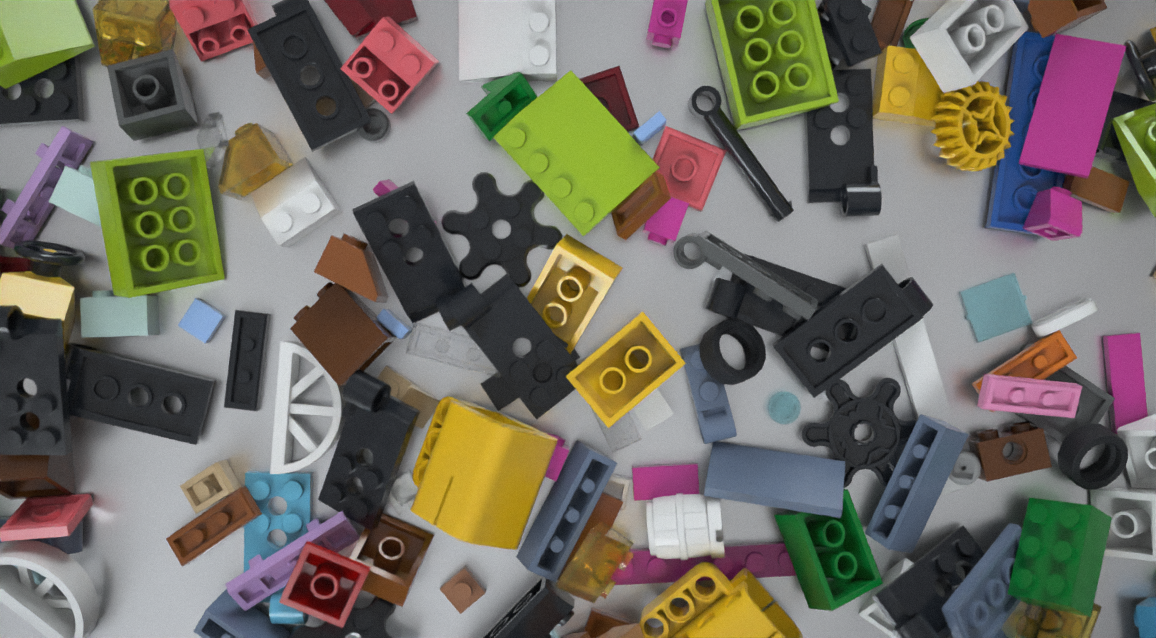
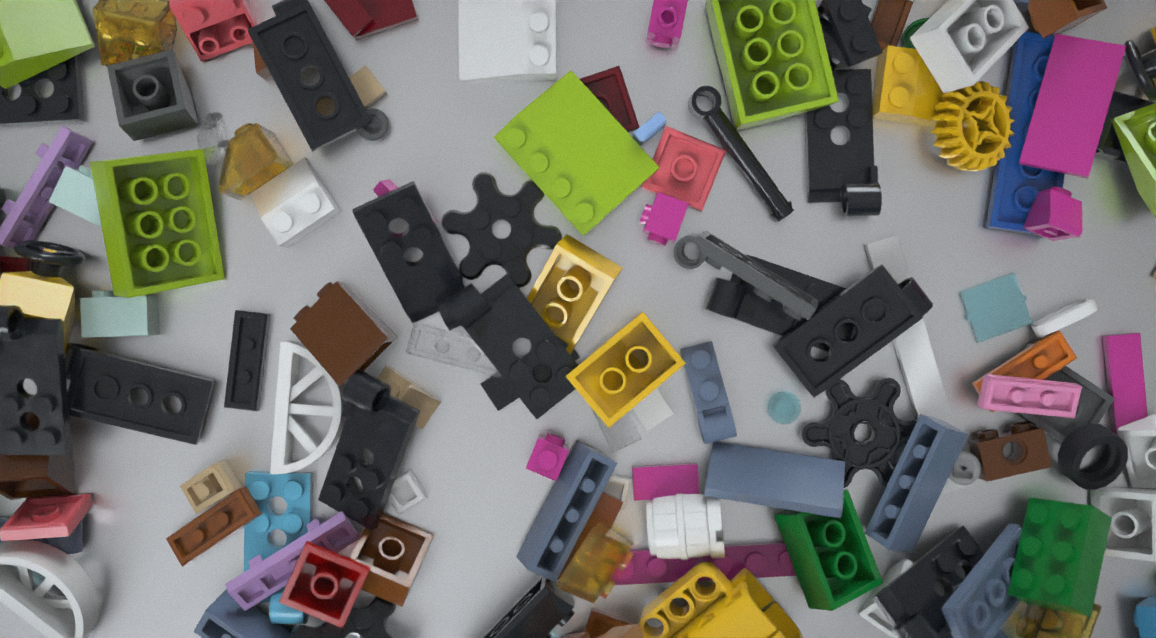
light blue tile [178,298,226,343] -> none
dark orange slope [314,233,389,303] -> none
coral slope [340,17,439,114] -> none
light blue tile [376,309,413,339] -> none
yellow piece [411,396,558,550] -> none
nougat plate [440,566,486,614] -> none
green slope [466,72,538,141] -> none
dark orange tile [611,171,671,240] -> none
black tyre [700,318,766,385] -> none
dark orange tile [1063,166,1130,213] -> none

